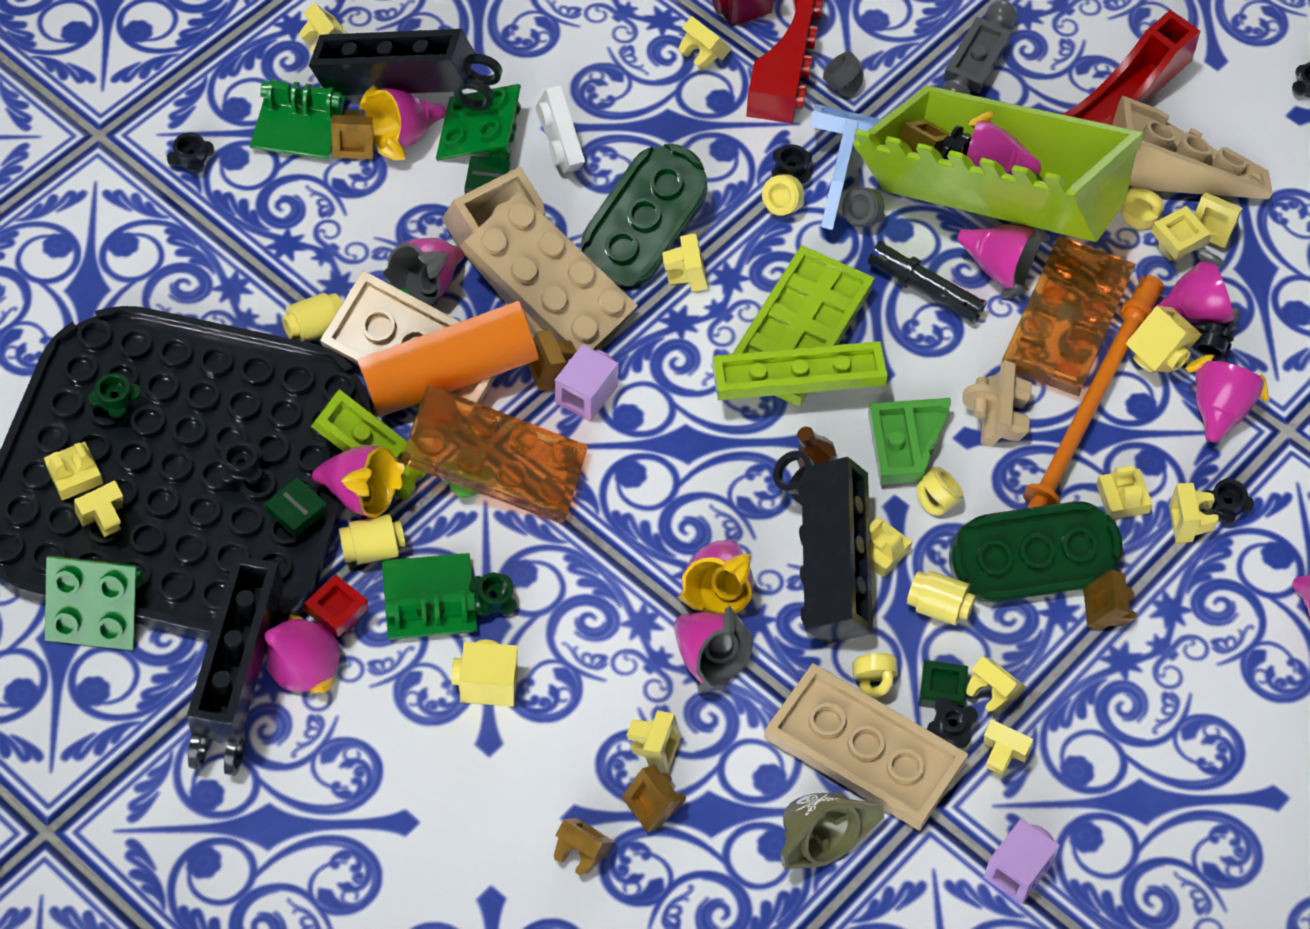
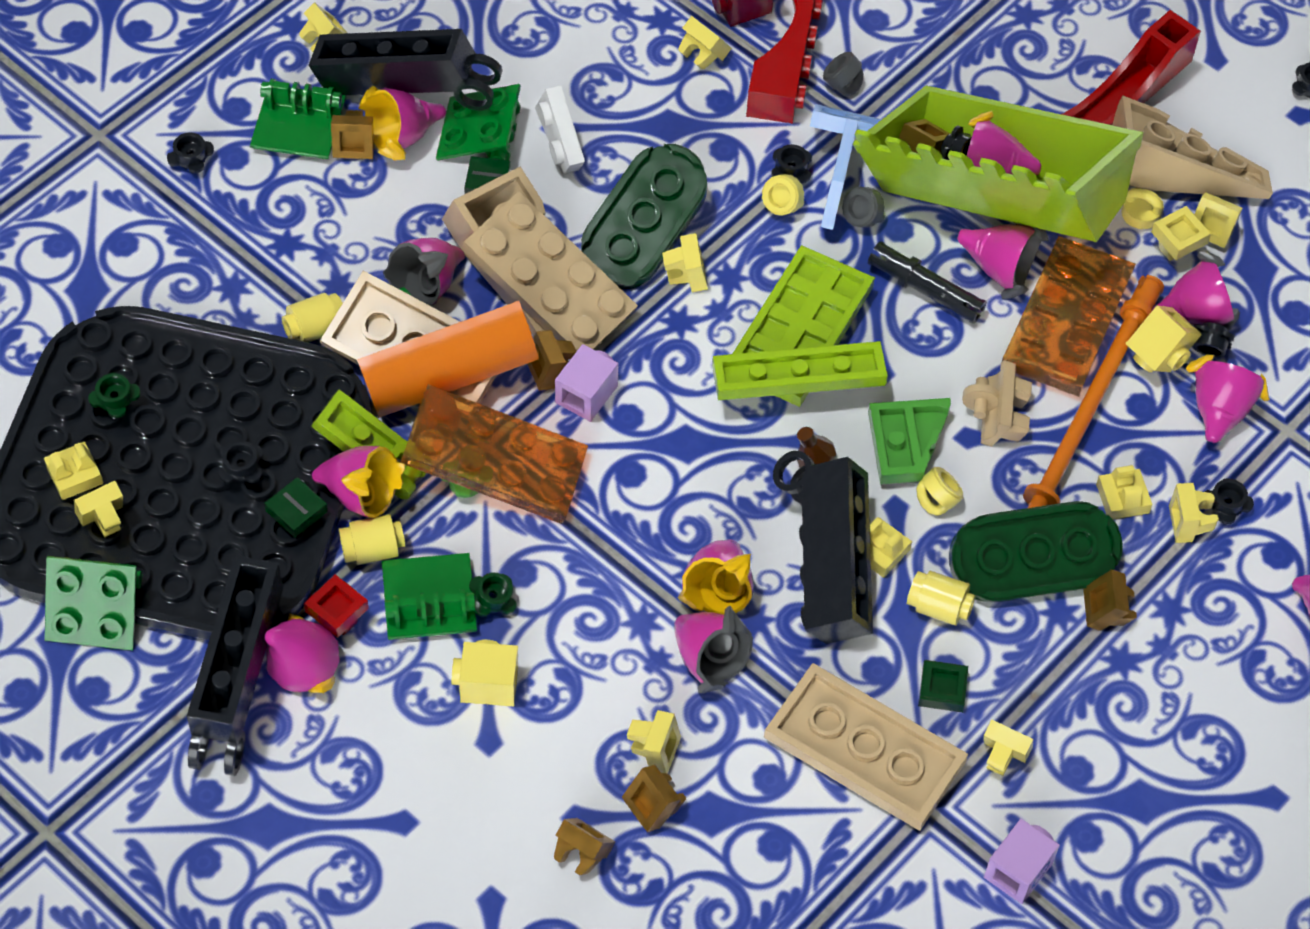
olive hat [781,792,884,870] -> none
light yellow tile [852,653,898,699] -> none
black plate [927,698,978,748] -> none
dark grey plate [941,0,1017,95] -> none
light yellow tile [966,656,1026,712] -> none

